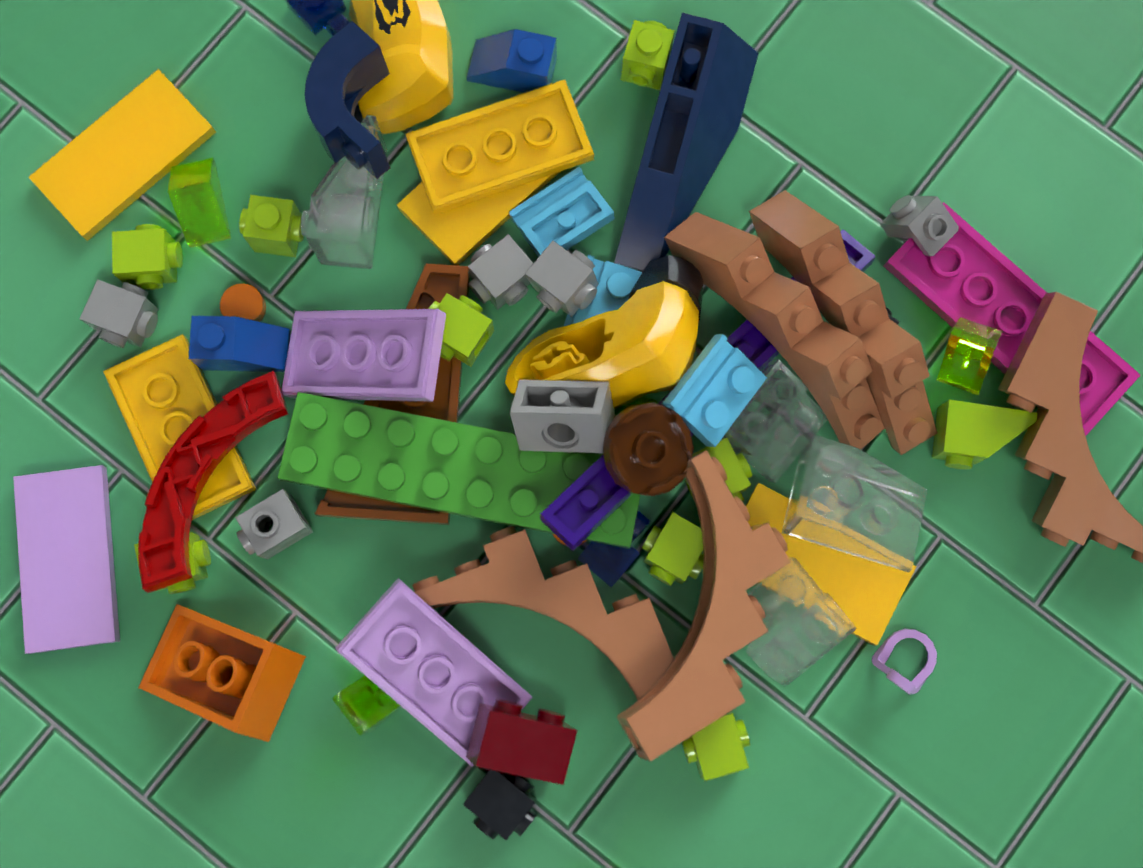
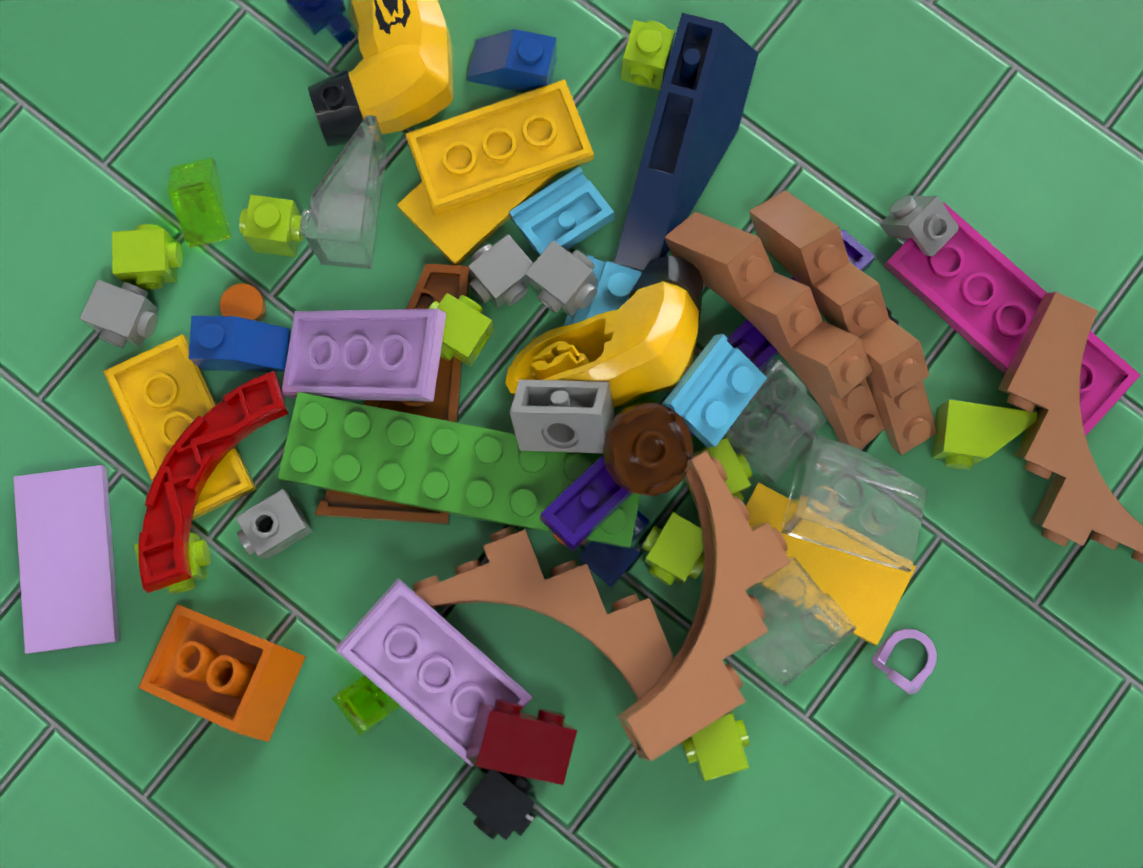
yellow tile [29,69,216,241] -> none
dark blue arch [305,21,390,179] -> none
clear neon green slope [937,317,1003,395] -> none

